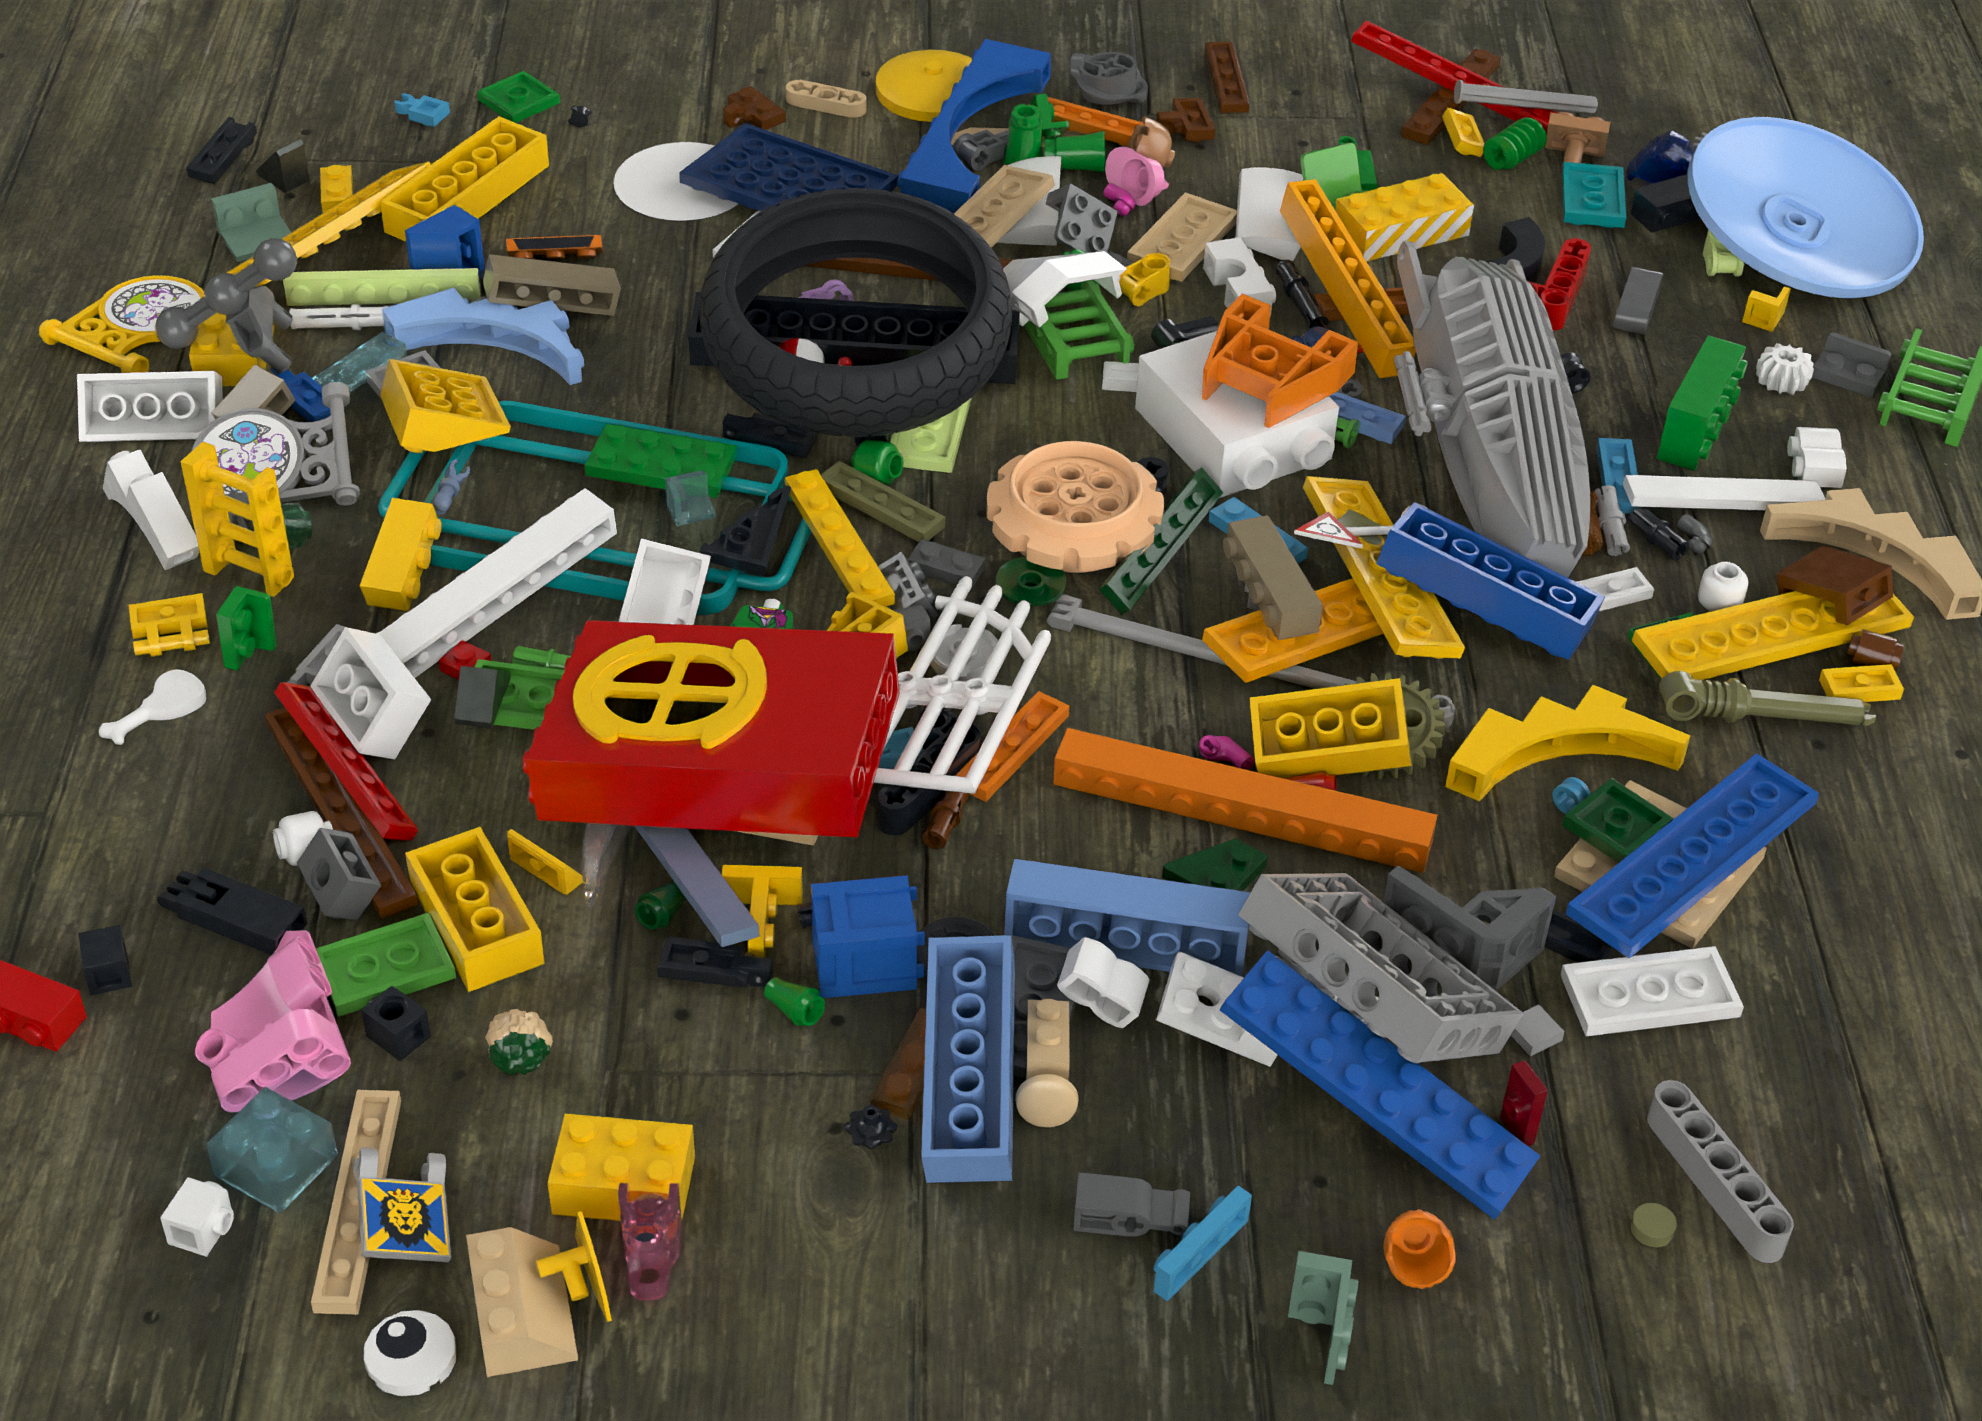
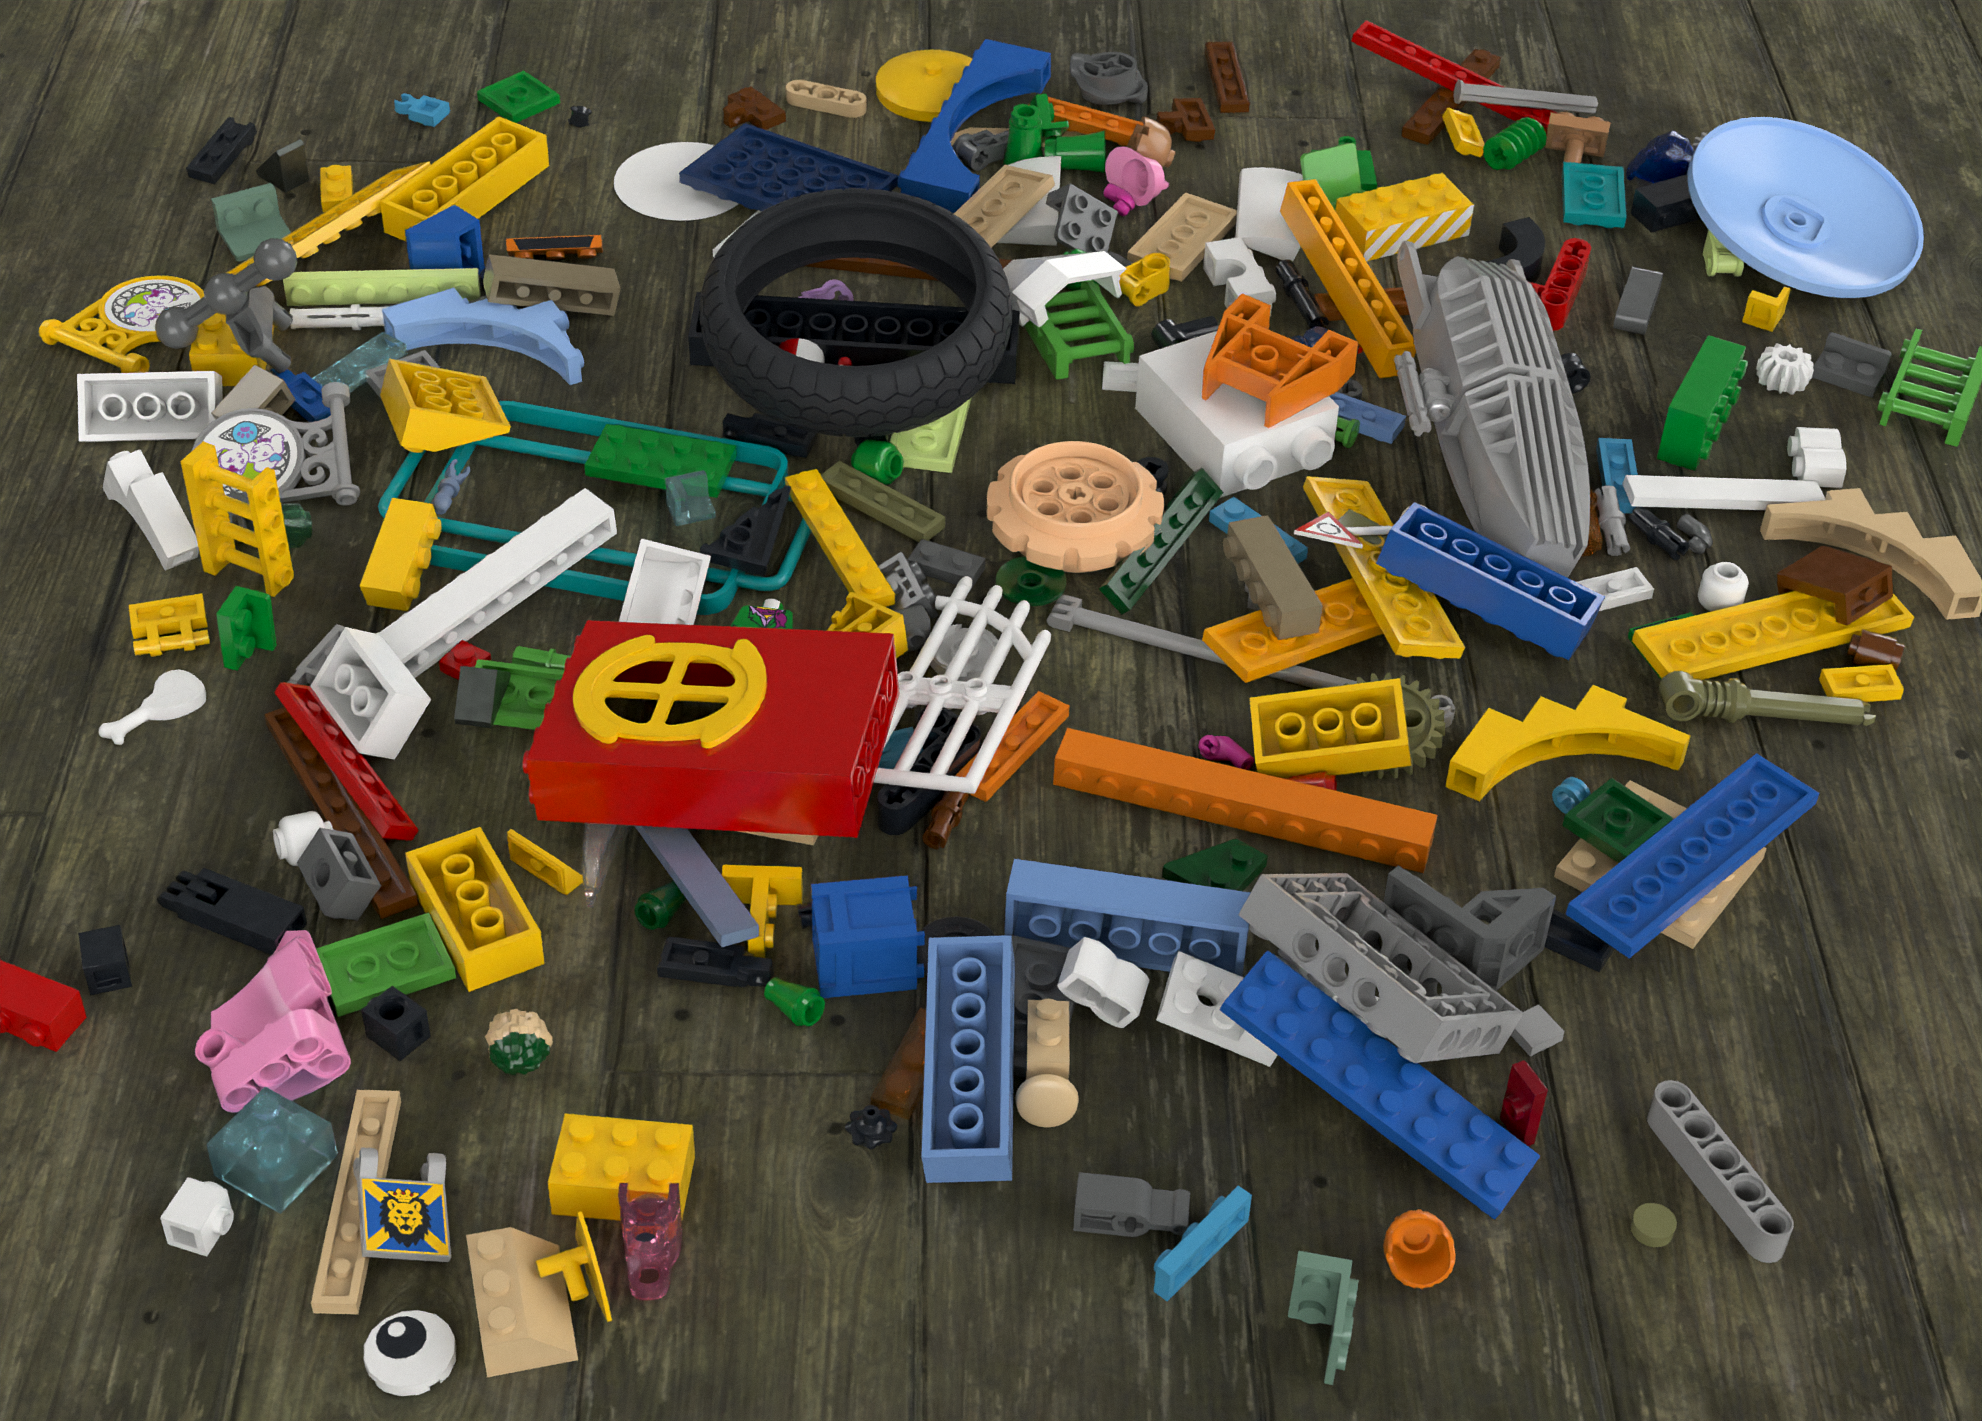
white plate [1560,946,1744,1036] -> none

